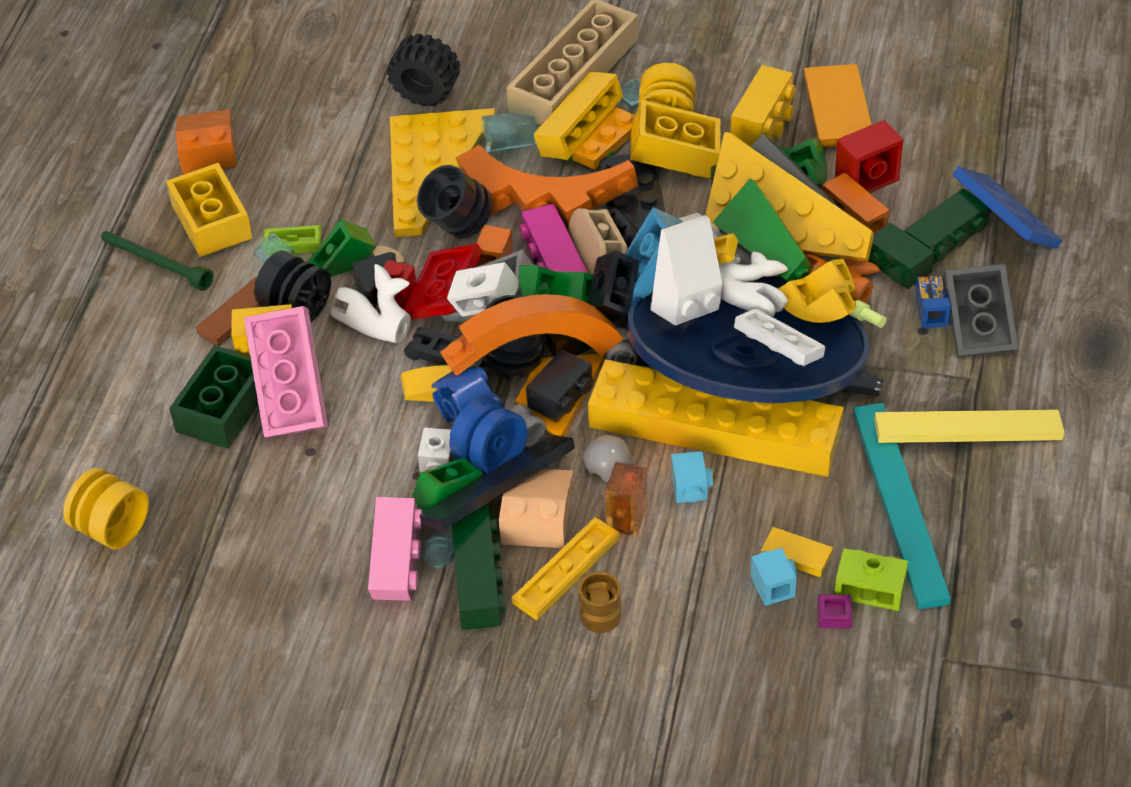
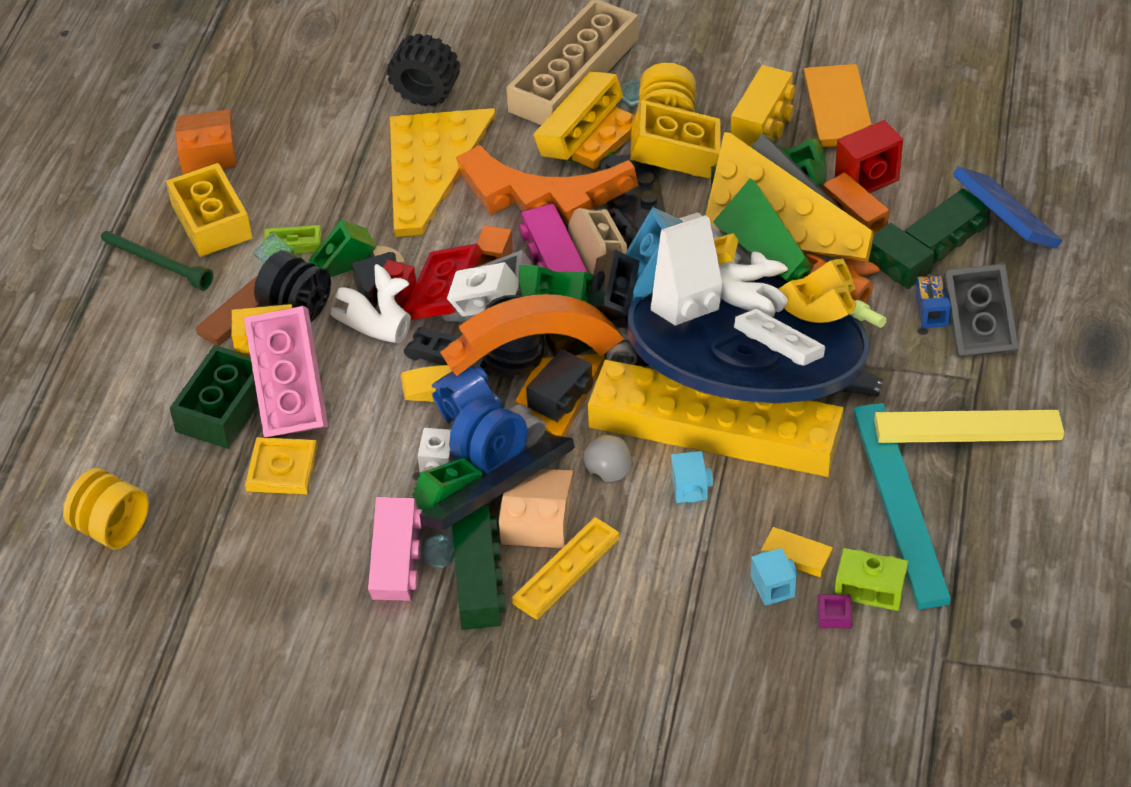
black wheel [417,165,493,238] -> none
clear light blue slope [481,112,537,152] -> none
pearl gold wheel [578,571,622,633] -> none
clear orange brick [605,462,647,536] -> none
none -> yellow tile [245,437,318,495]

